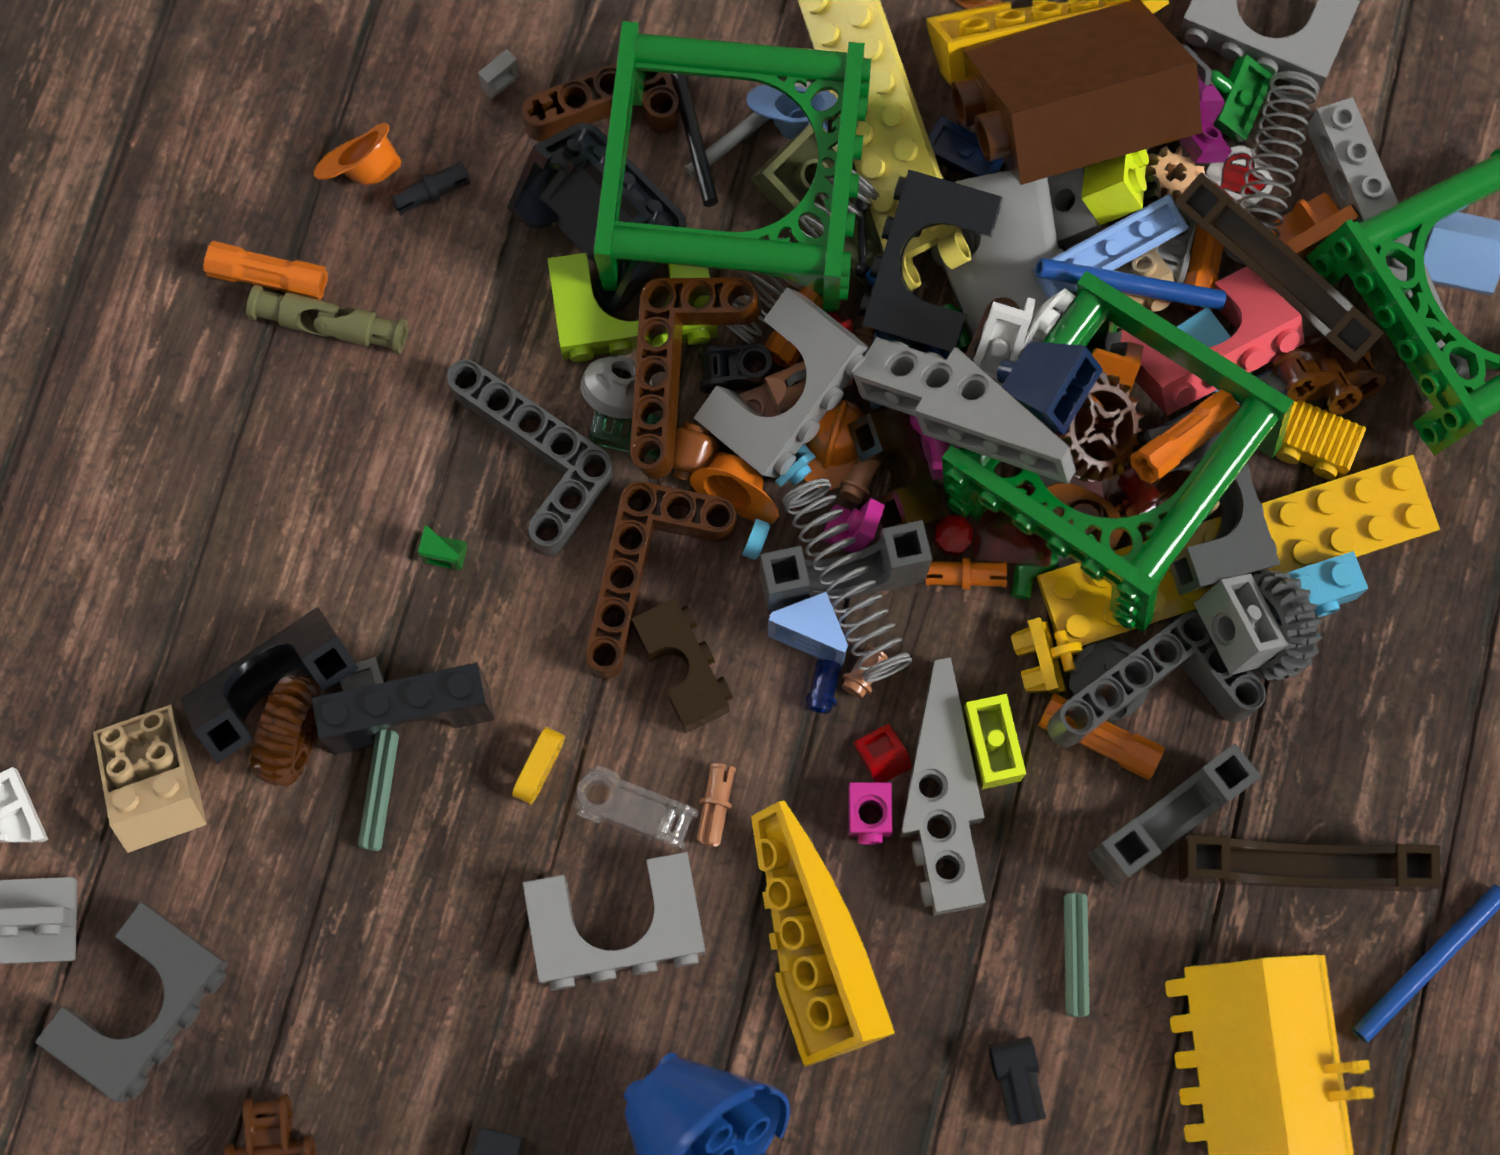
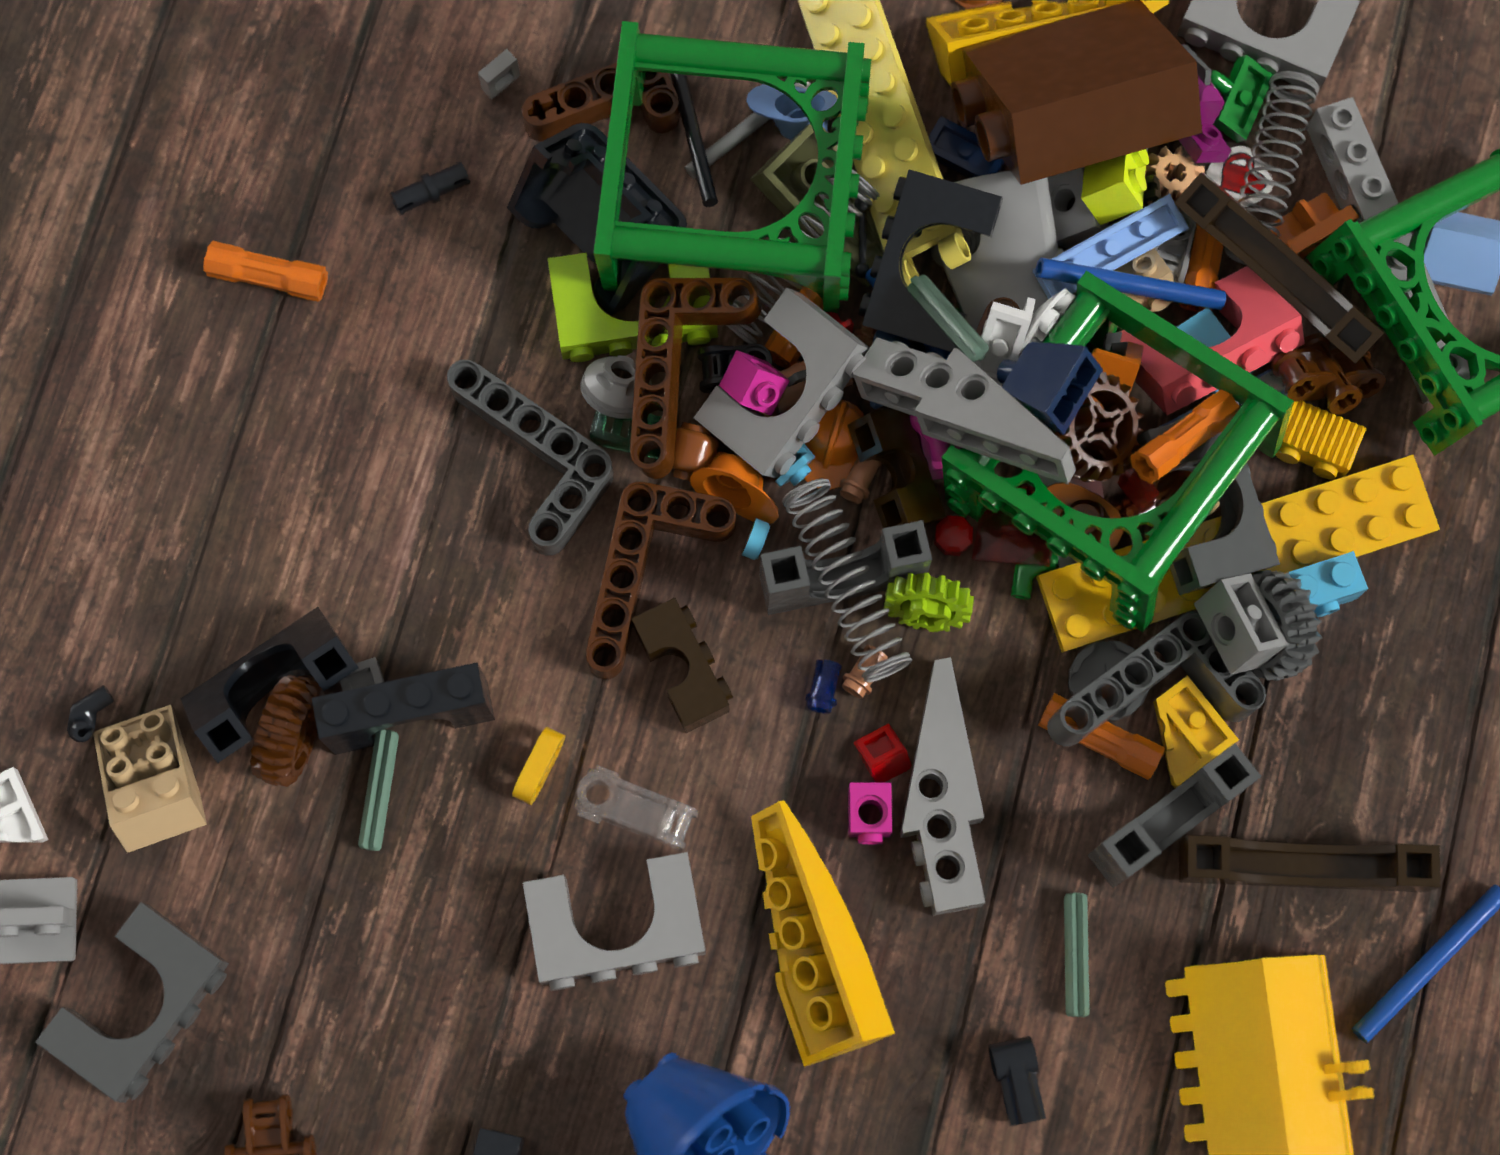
olive piece [246,285,409,354] -> none
orange piece [314,122,402,185] -> none
green slope [418,525,468,571] -> none
nougat axle [696,763,736,847] -> none
light blue slope [767,592,848,668] -> none
dark pink bracket [823,498,885,554] -> none
orange pin [926,558,1007,590] -> none
neon yellow brick [962,694,1026,790] -> none
yellow hips [1011,617,1083,694] -> none
none -> black arm [67,685,115,743]
none -> dark pink brick [719,350,790,416]
none -> lime gear [884,572,974,632]
none -> sand green axle [907,275,989,362]
none -> yellow wing [1153,675,1239,789]

